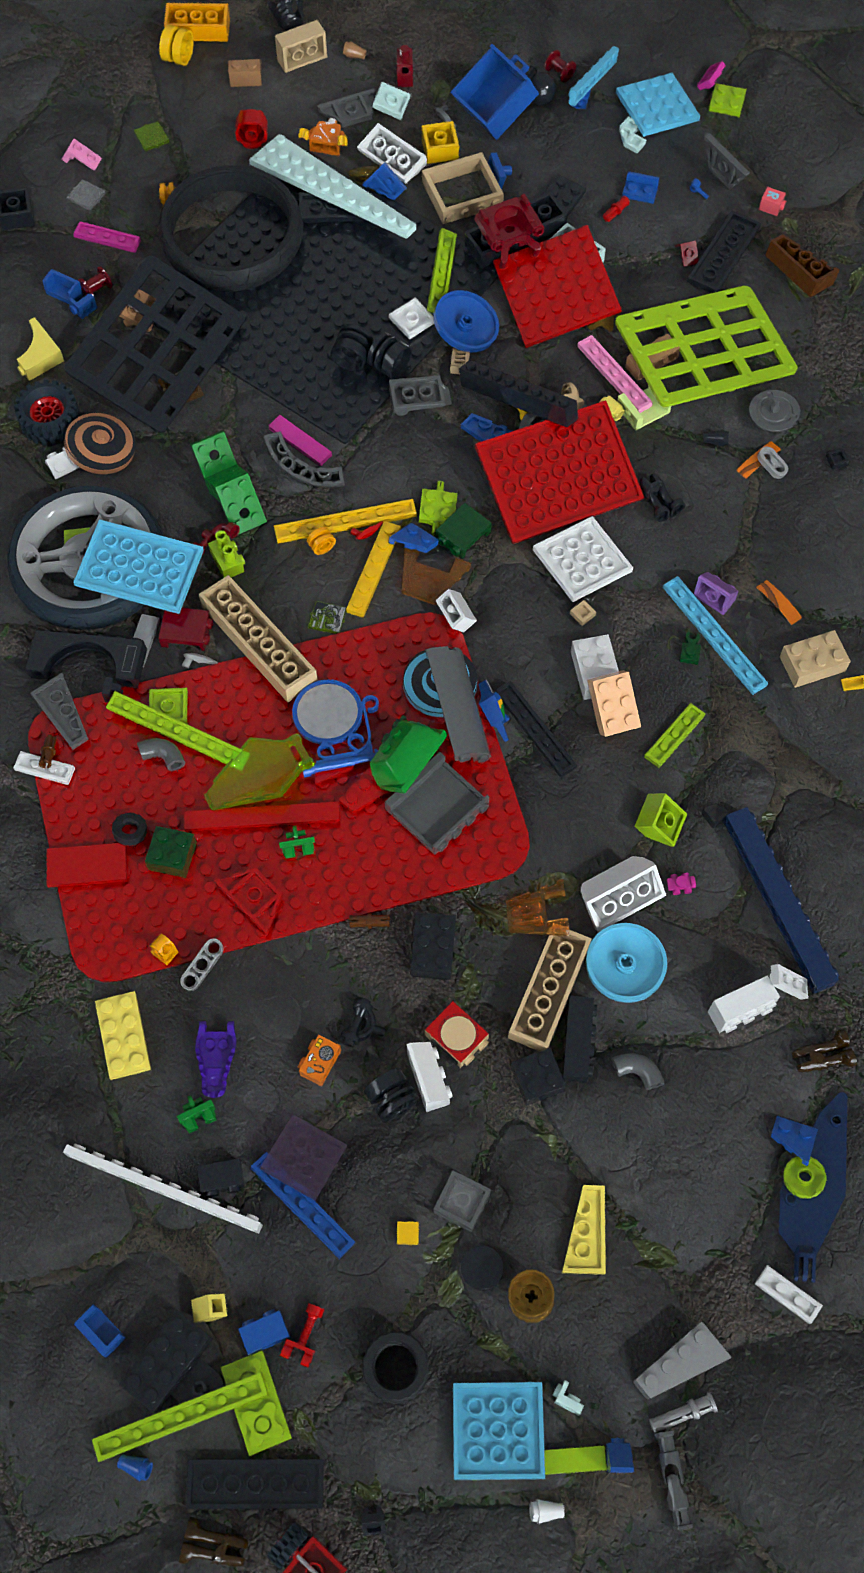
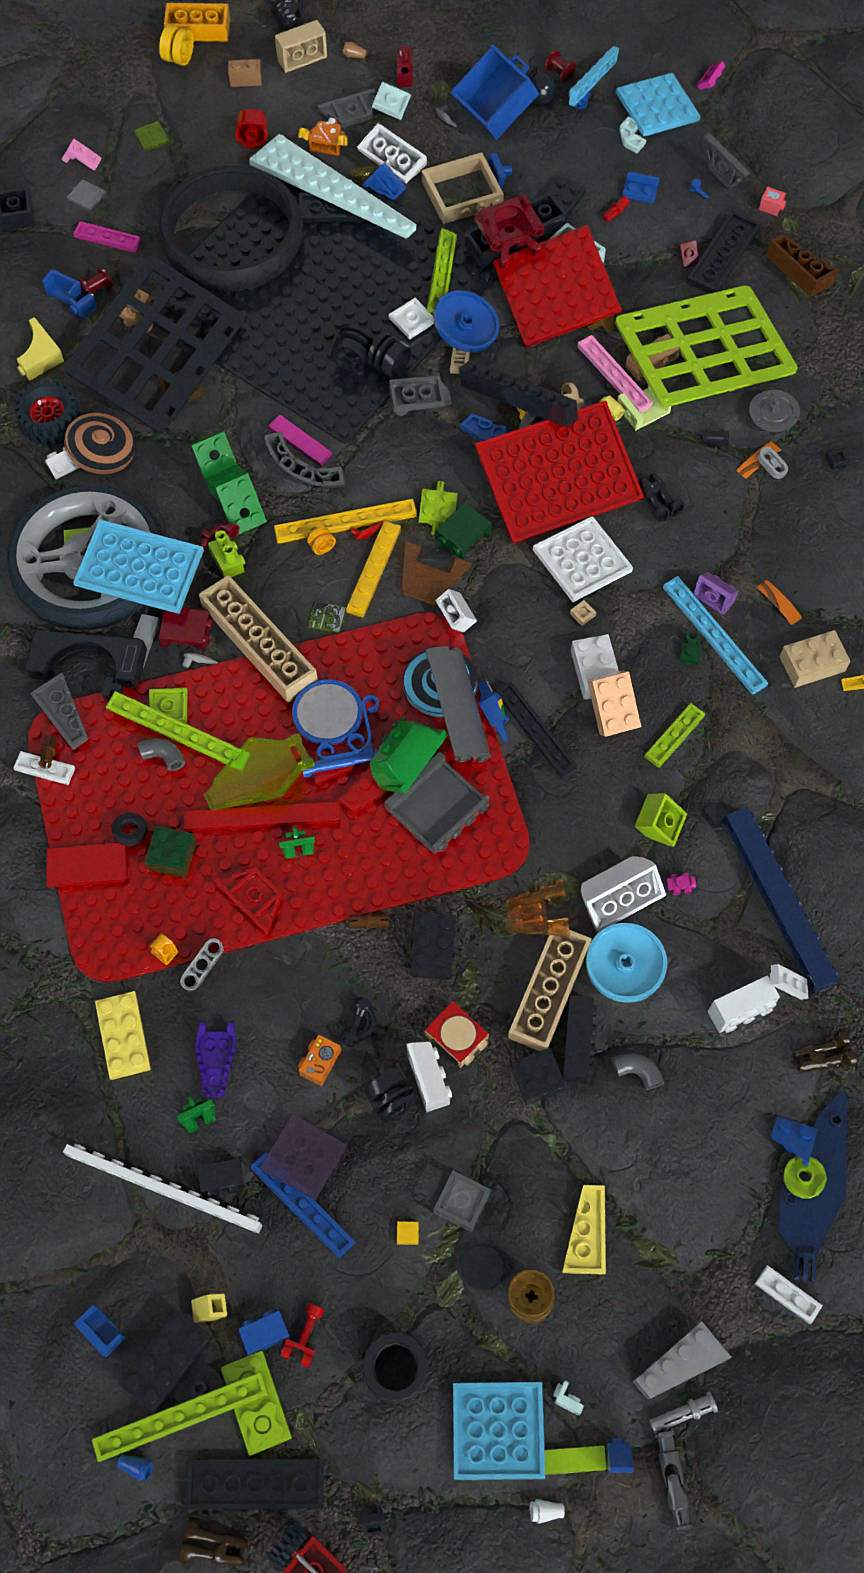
light orange wheel [159,182,176,206] -> none
blue wing [389,523,439,553] -> none
yellow brick [422,121,459,164] -> none
lime plate [709,83,747,117] -> none

